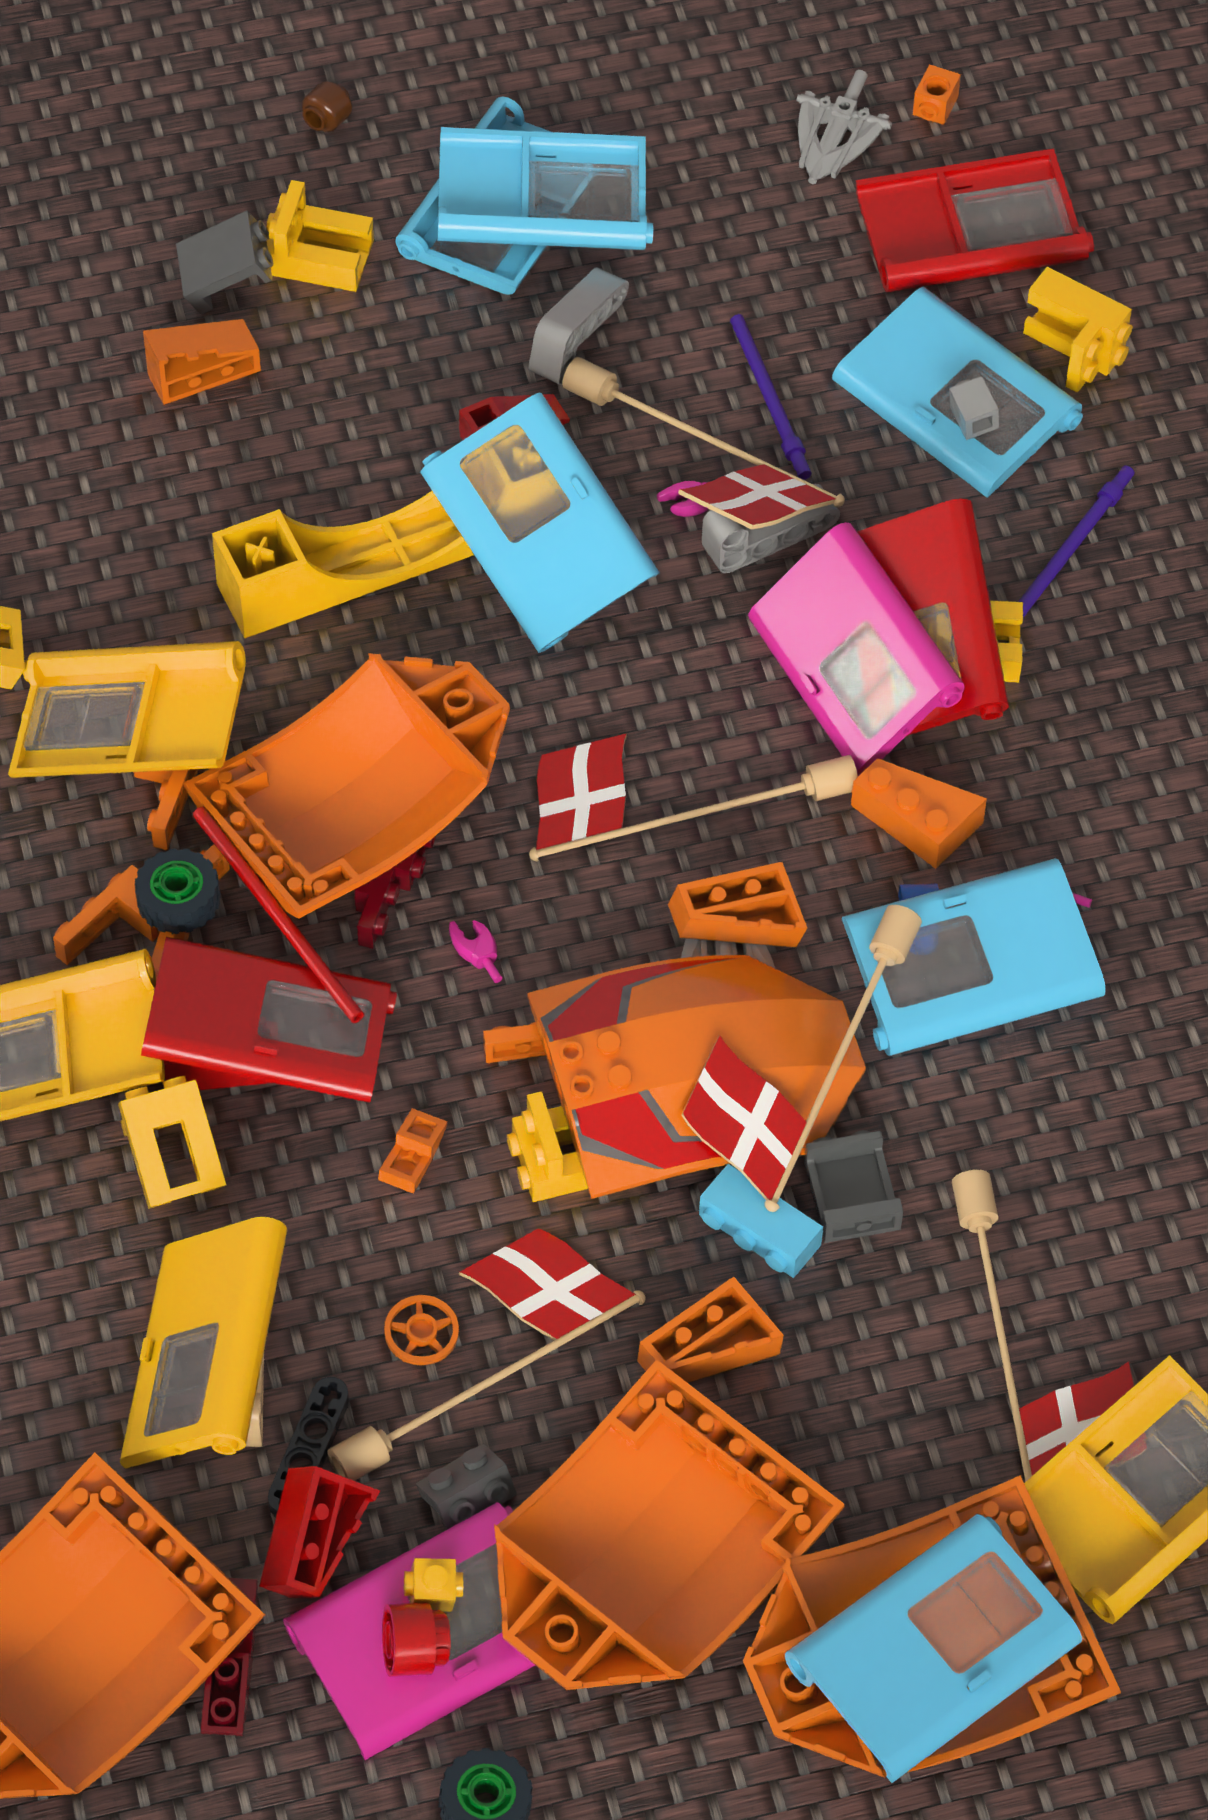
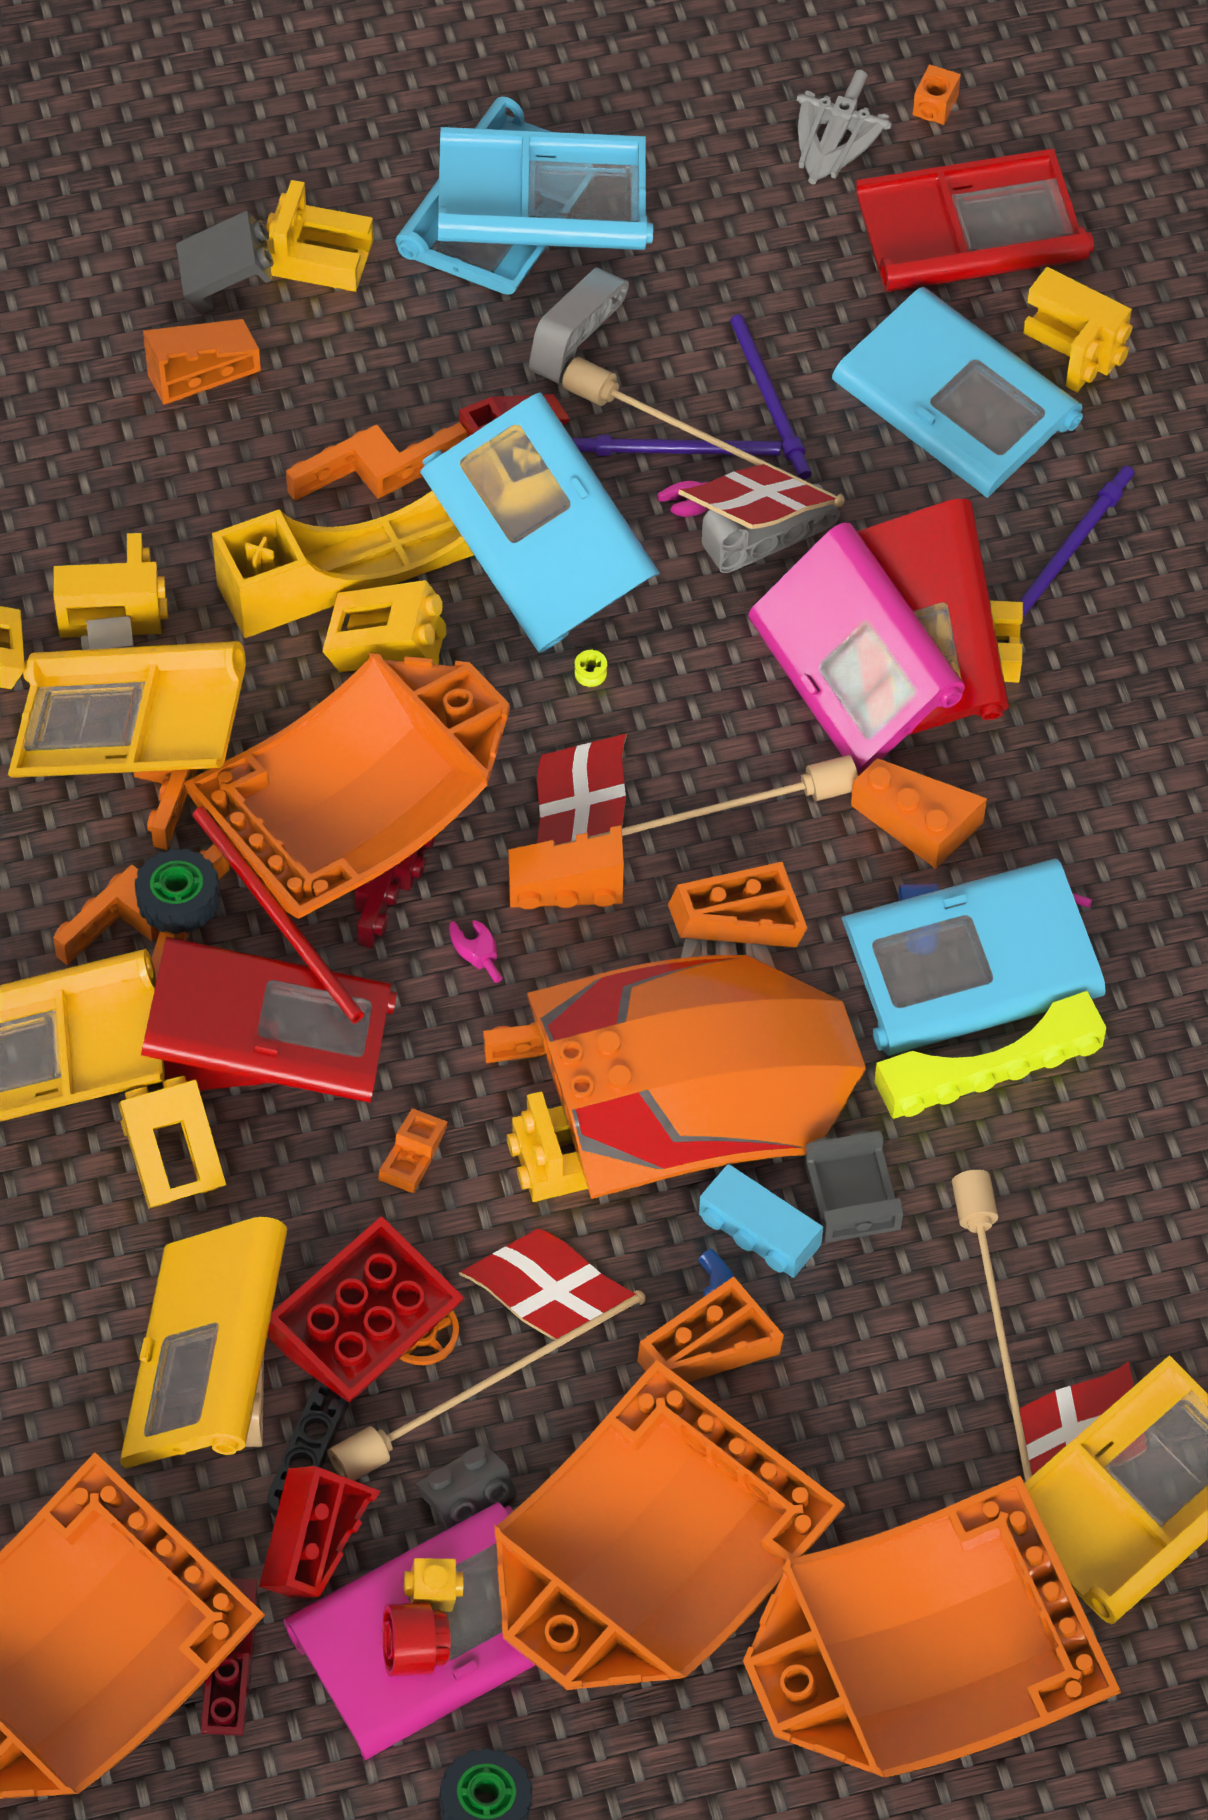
reddish brown head [302,81,352,132] -> none
flag [681,905,922,1212] -> none
medium azure piece [785,1514,1082,1783] -> none
light grey brick [949,376,999,440] -> none
none -> yellow brick [54,533,168,638]
none -> light grey brick [81,616,134,650]
none -> red slope [267,1216,464,1403]
none -> orange bracket [286,422,467,501]
none -> yellow brick [323,580,446,672]
none -> orange wedge [508,825,624,909]
none -> dark purple bar [572,435,781,456]
none -> neon yellow bush [574,650,607,687]
none -> blue arm [698,1249,734,1297]
none -> neon yellow arch [874,991,1106,1119]

